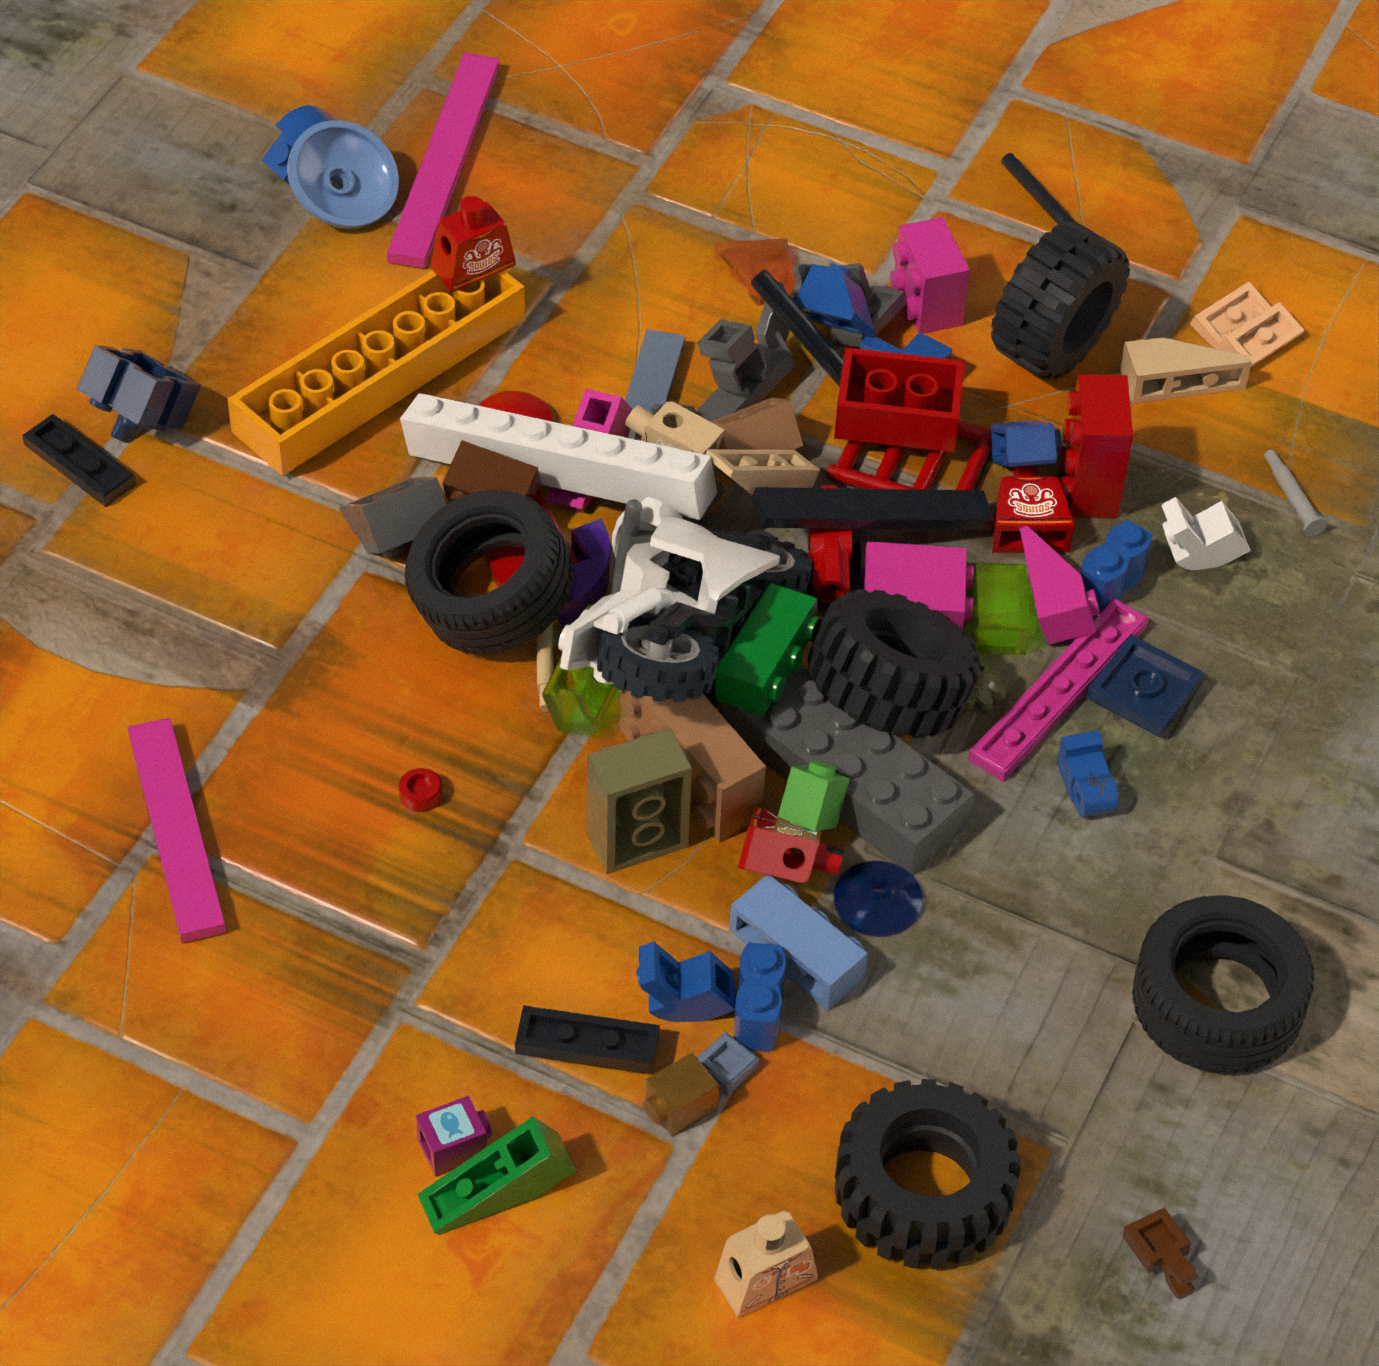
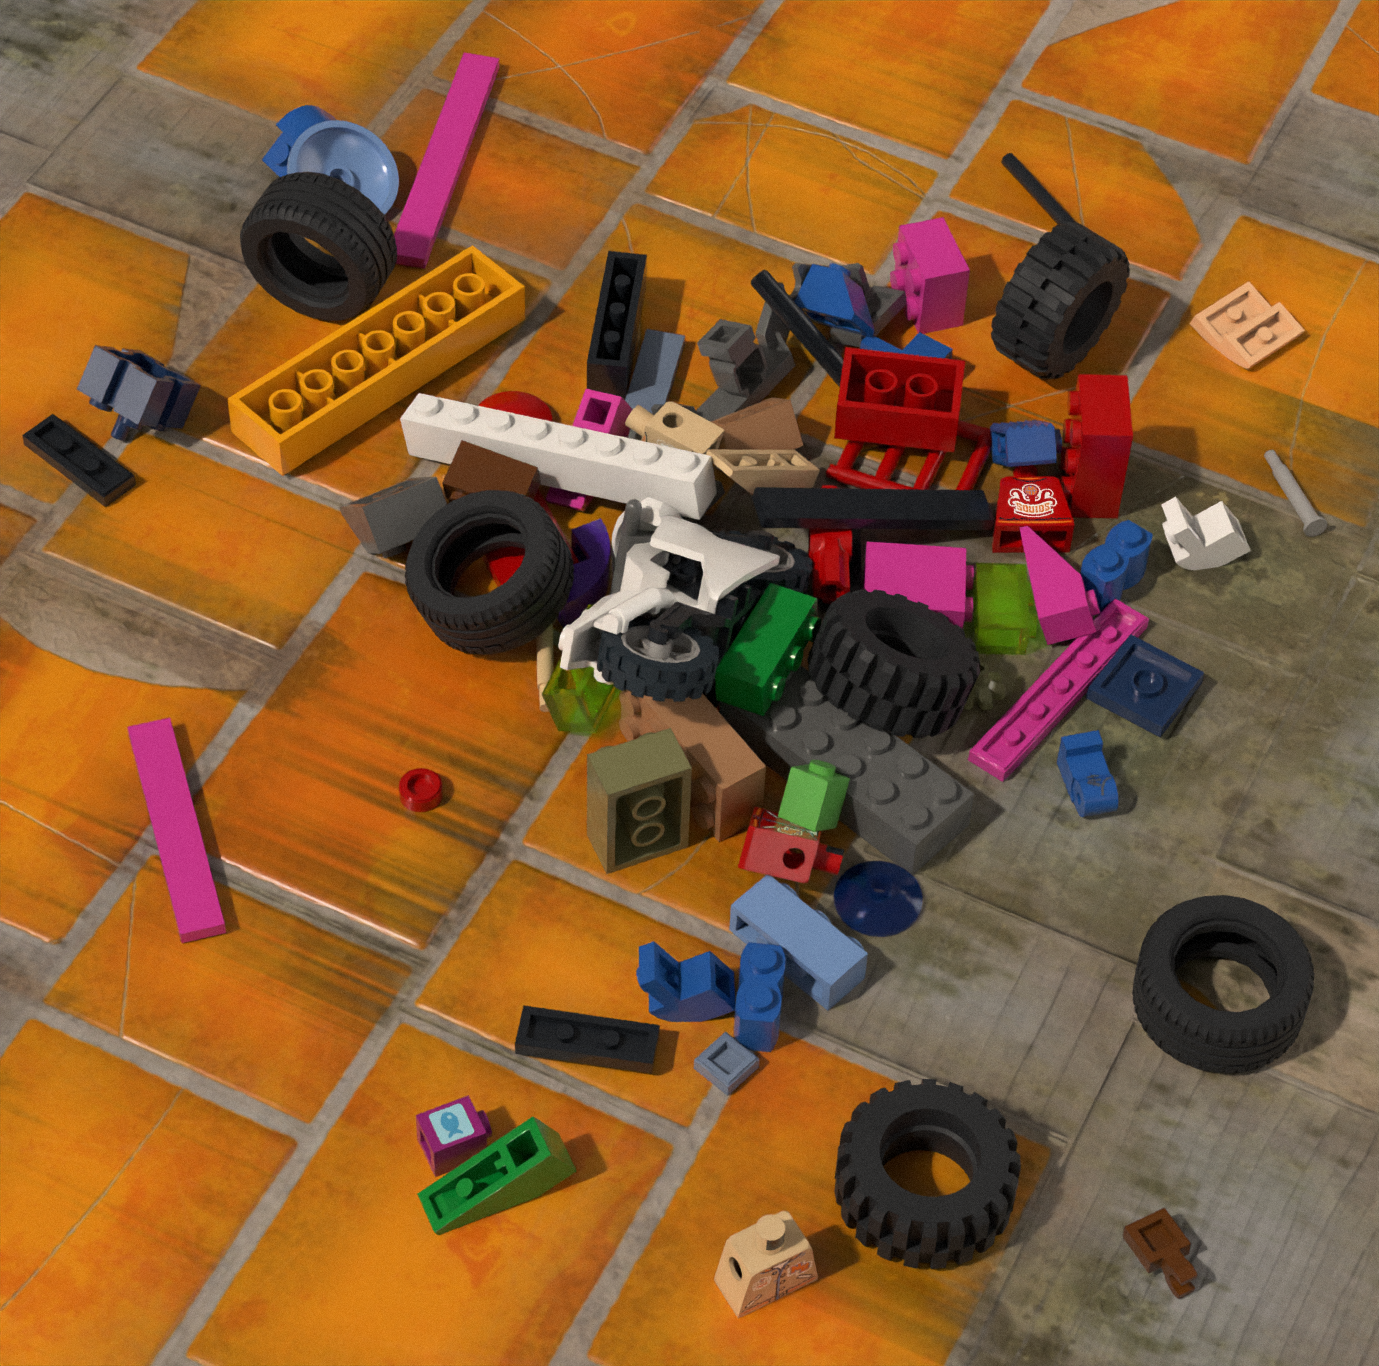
red torso [431,196,516,293] -> none
pearl gold brick [643,1052,719,1137] -> none
clear orange wing [714,238,795,306] -> none
tan slope [1120,337,1252,403] -> none
none -> black tyre [240,172,397,321]
none -> black brick [587,251,647,400]

